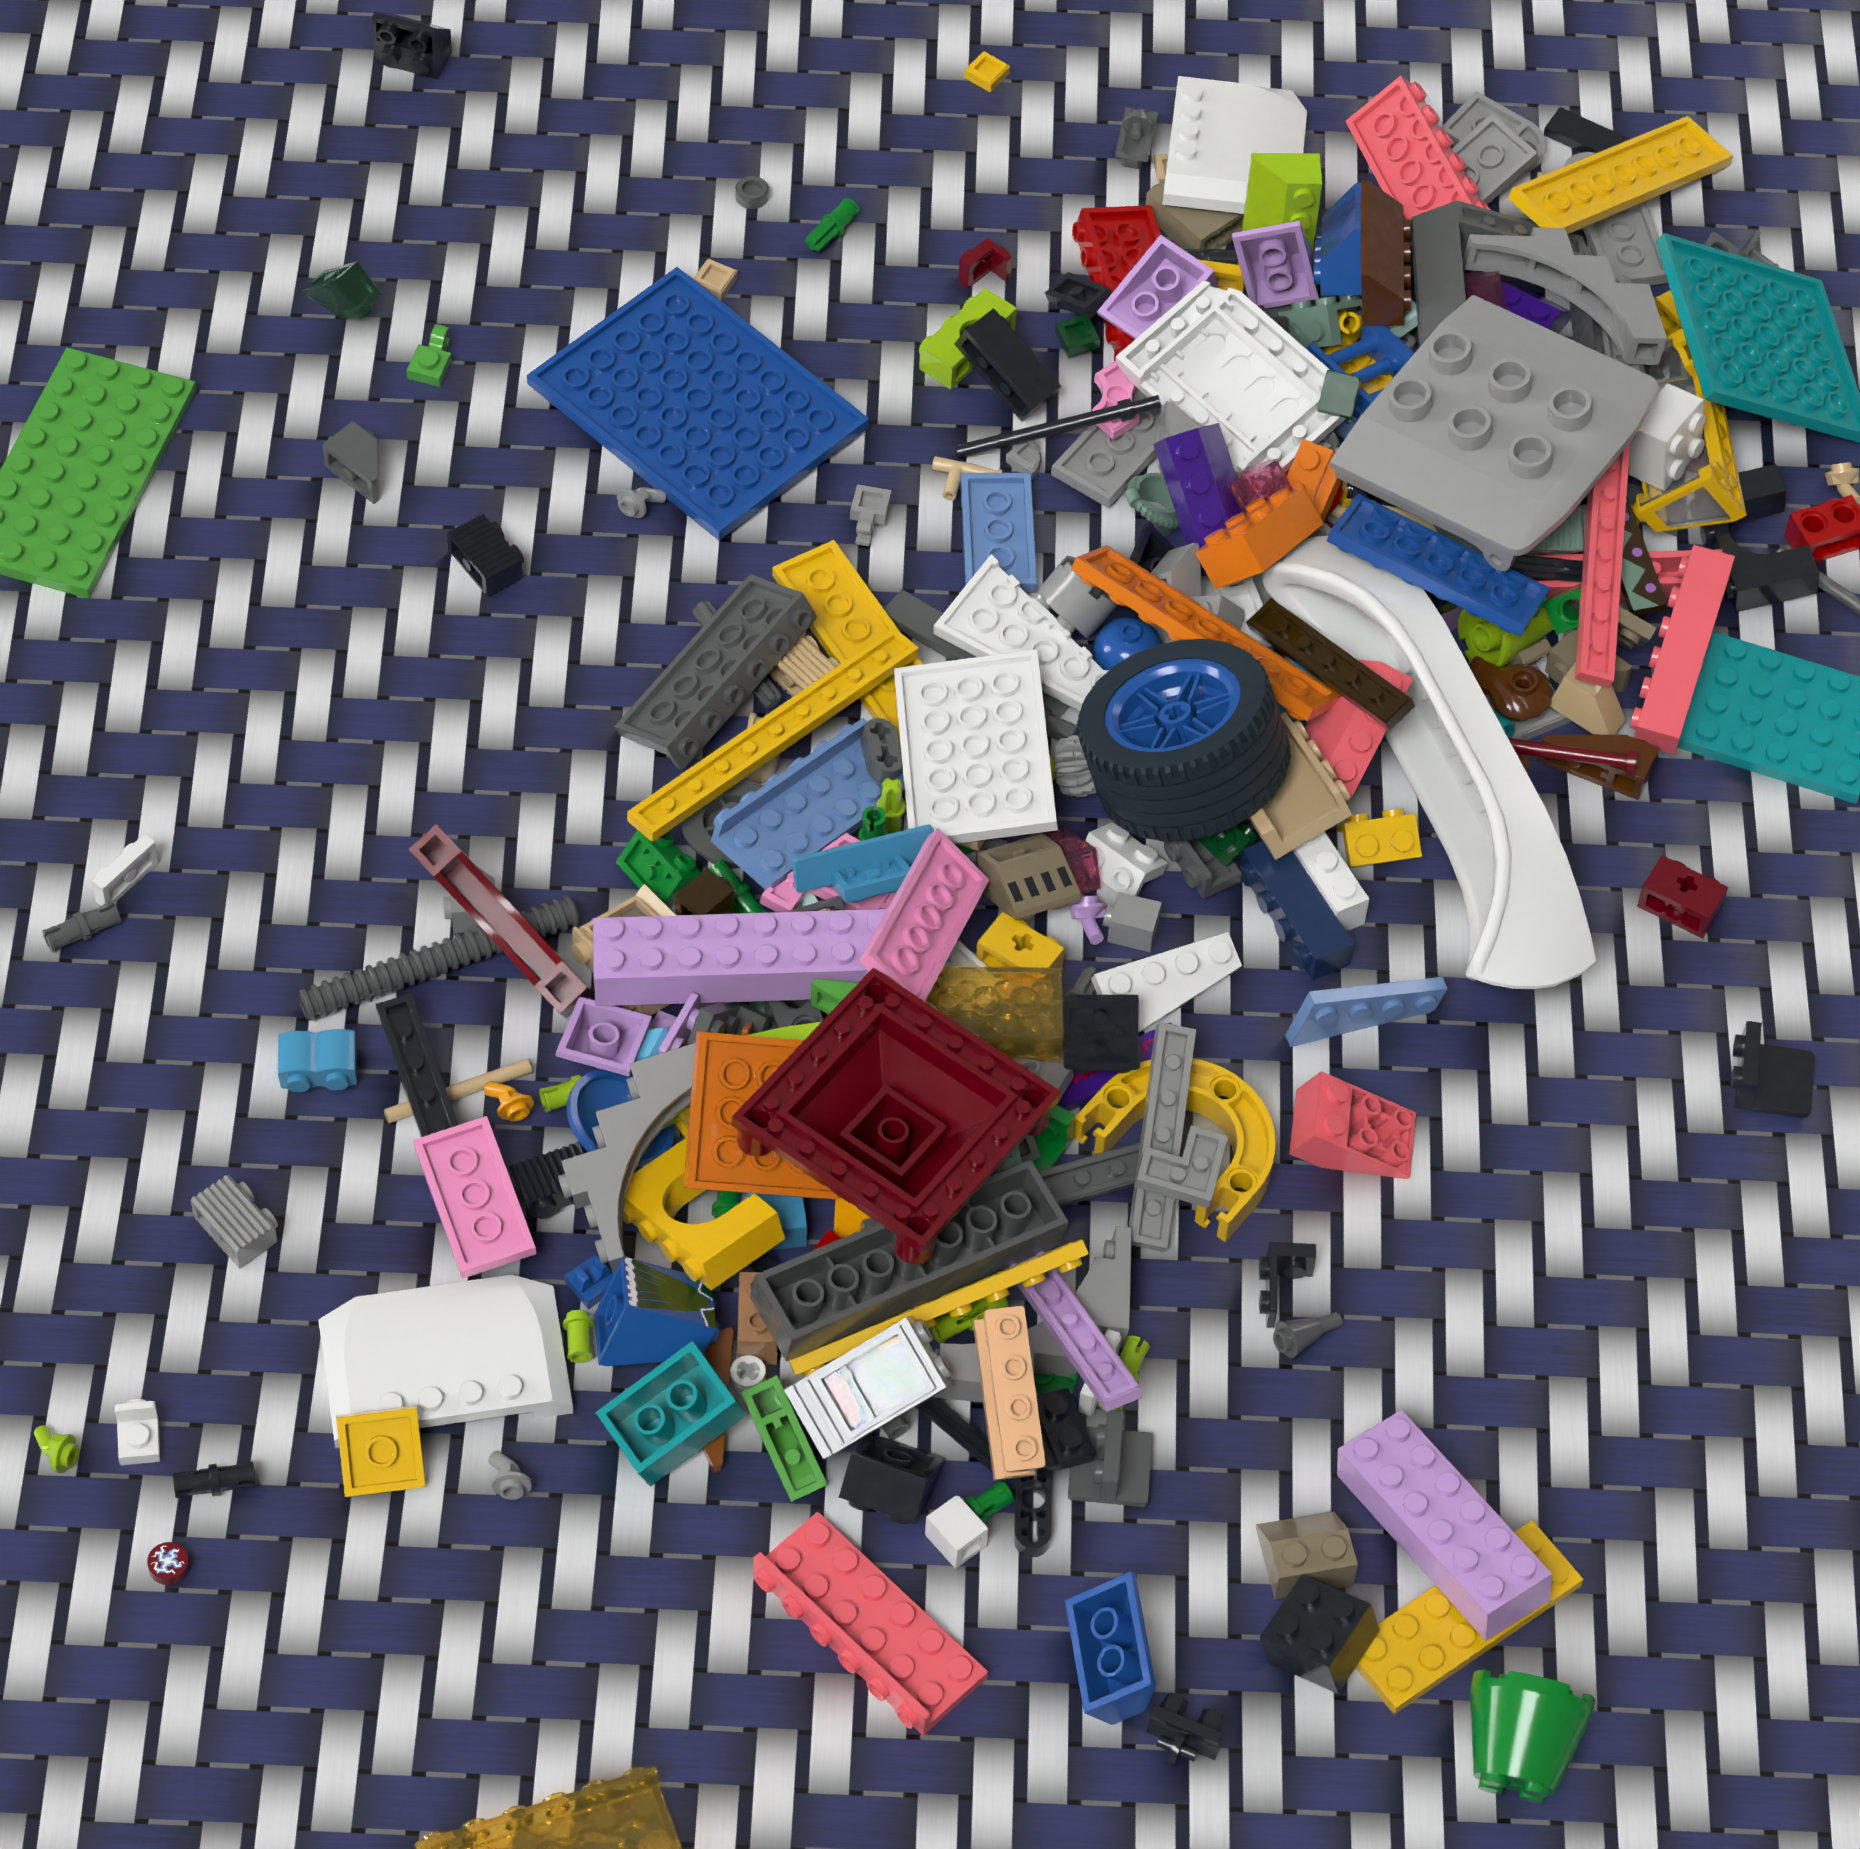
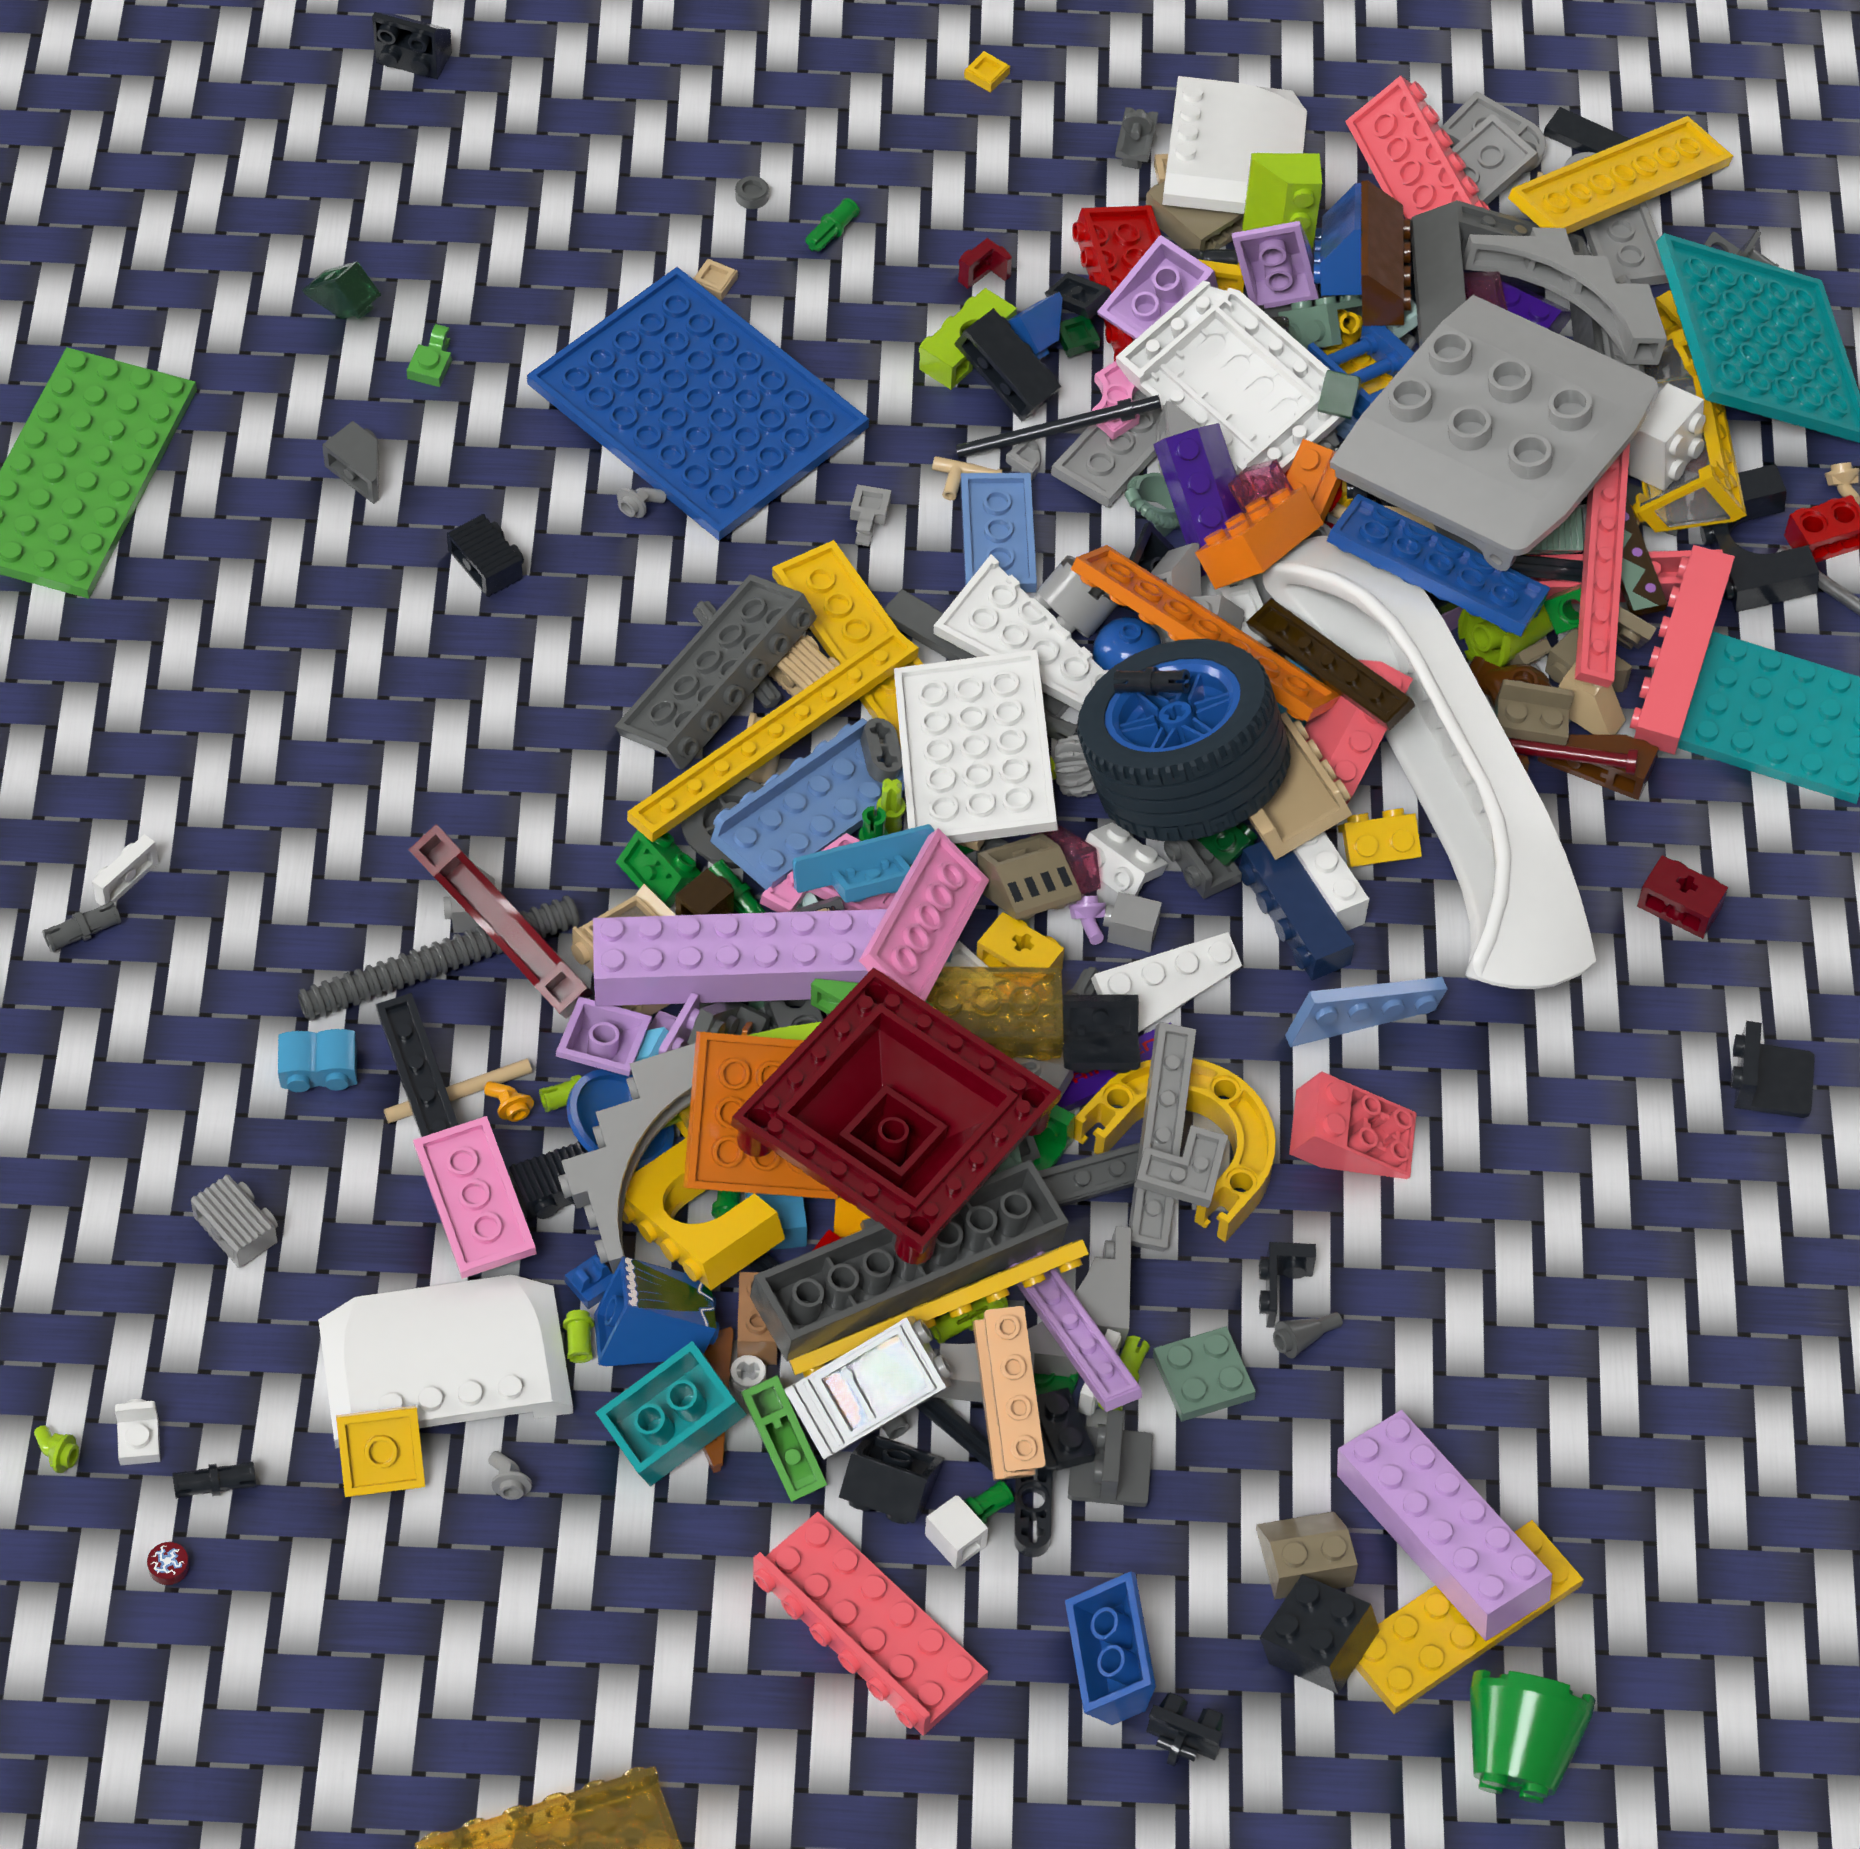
none -> blue slope [1007,291,1063,360]
none -> black pin [1113,667,1191,696]
none -> sand green plate [1153,1326,1256,1422]
none -> dark tan bracket [1495,679,1574,745]

